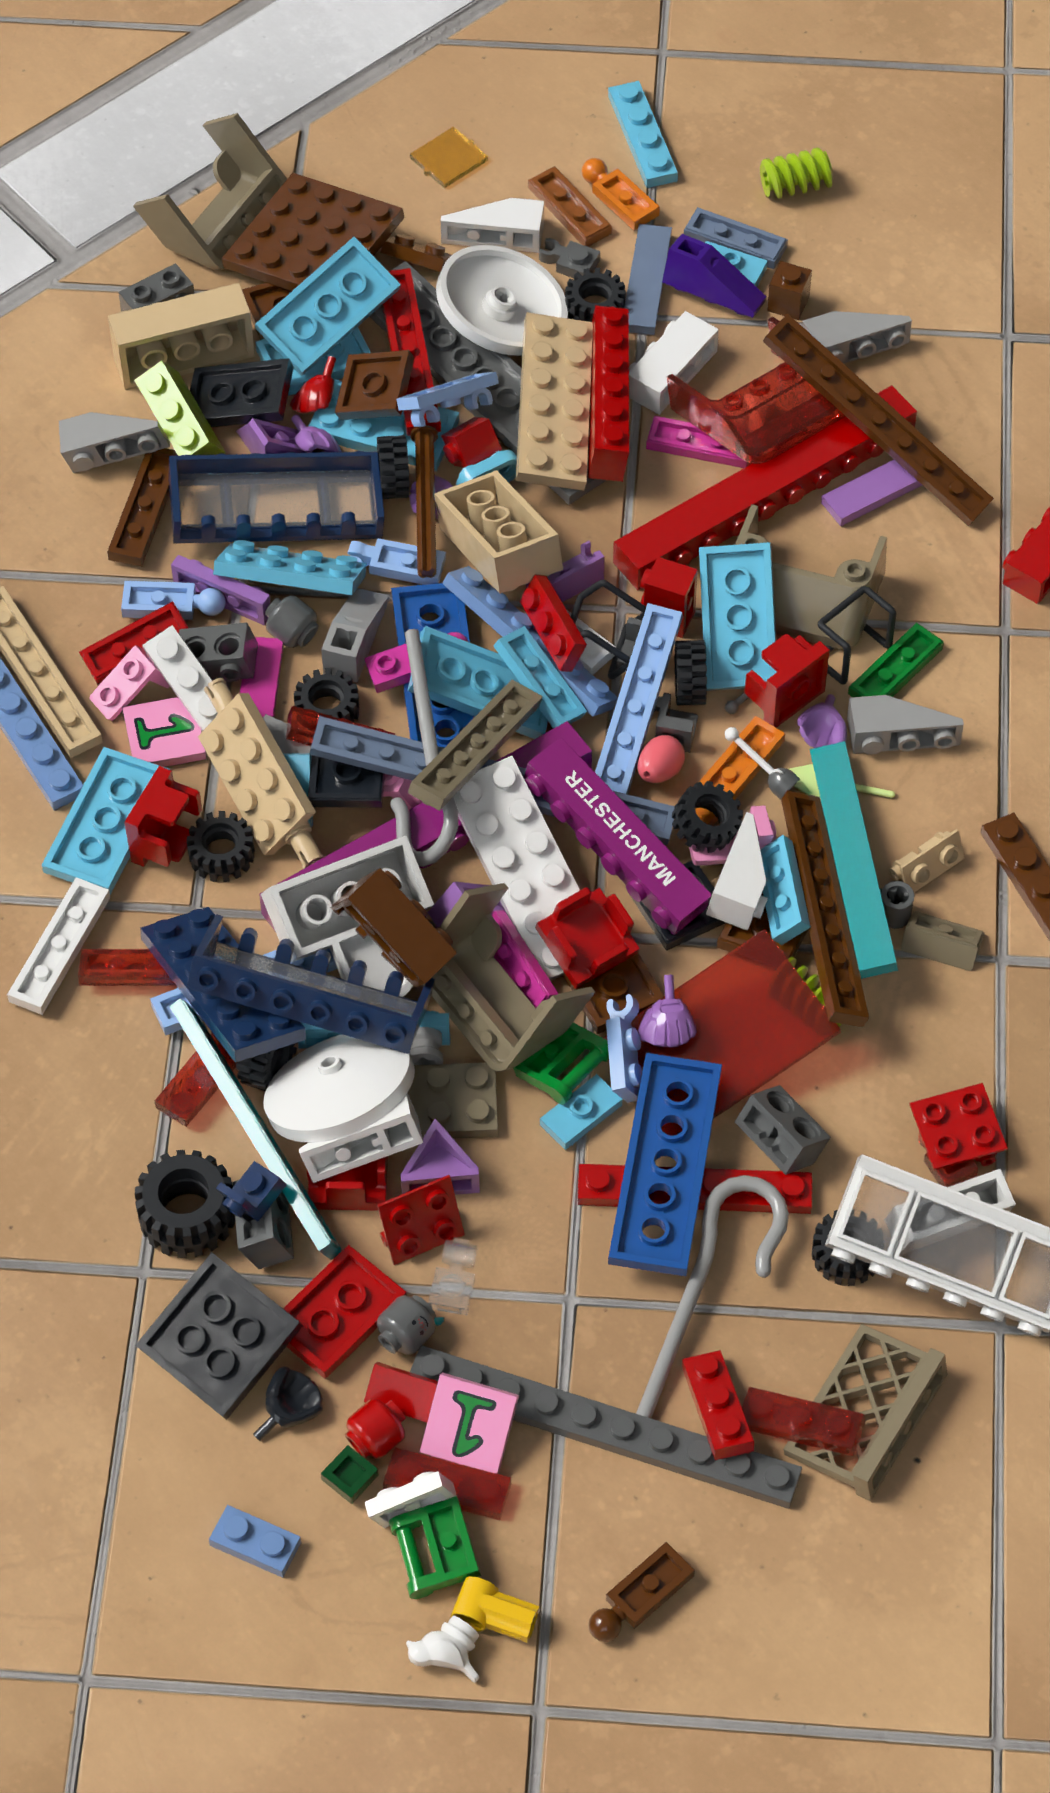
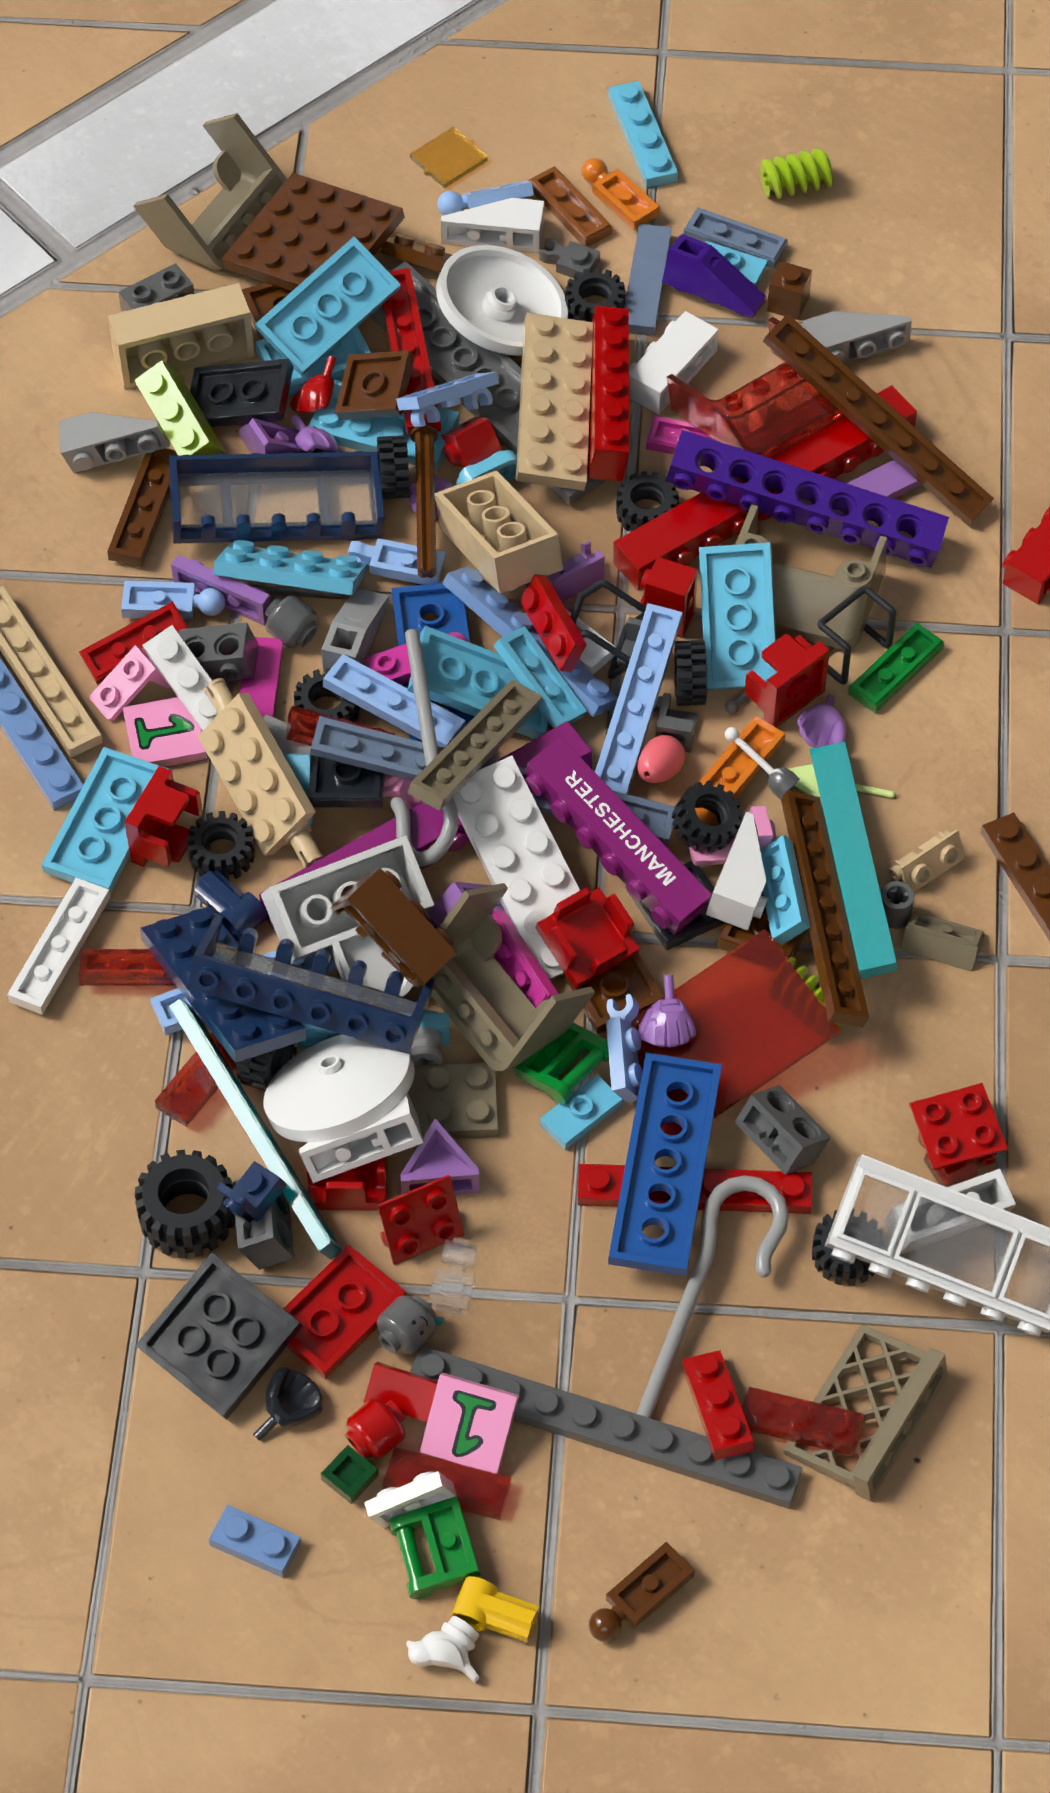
light grey slope [847,695,964,754] -> none
none -> dark blue piece [194,870,268,941]
none -> light blue plate [323,654,465,748]
none -> light blue plate [437,180,534,215]
none -> black tyre [616,471,679,532]
none -> dark purple brick [665,430,949,568]

